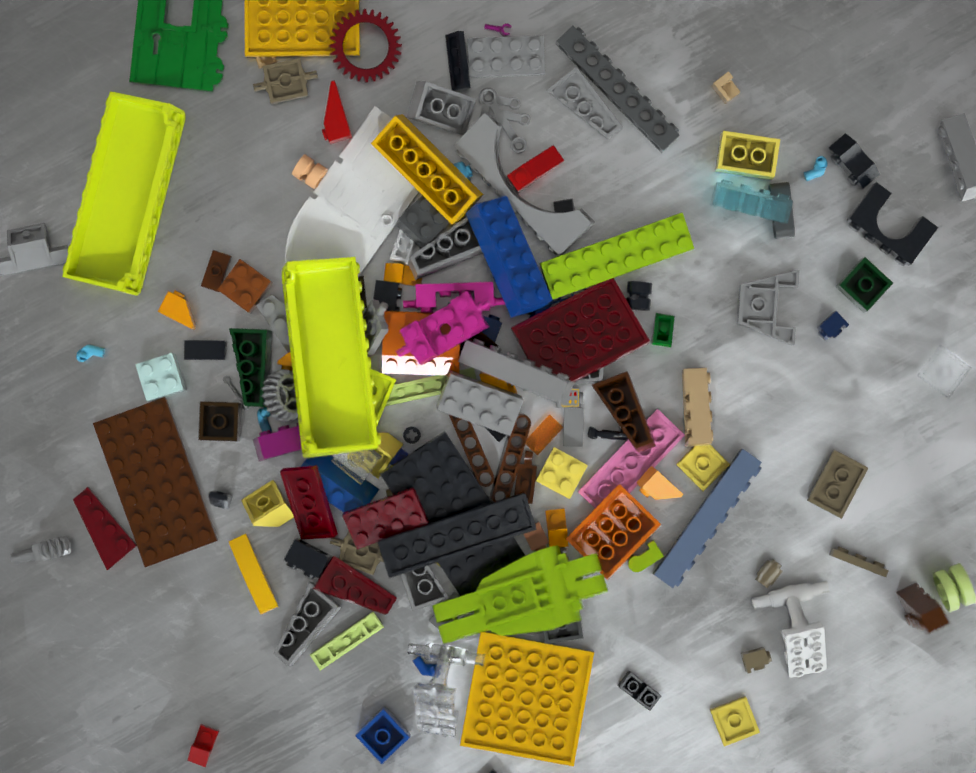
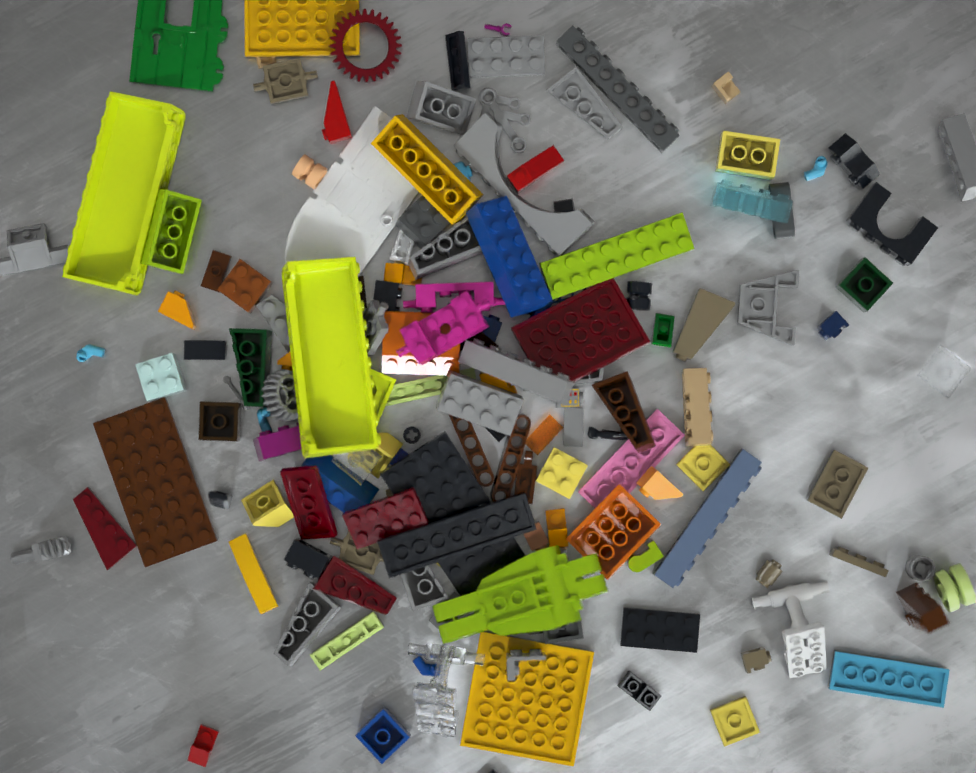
none -> lime brick [140,189,202,274]
none -> light grey bracket [506,649,546,681]
none -> black plate [620,607,700,653]
none -> dark tan slope [672,288,735,362]
none -> medium azure plate [828,651,950,708]
none -> light grey wheel [905,555,936,582]

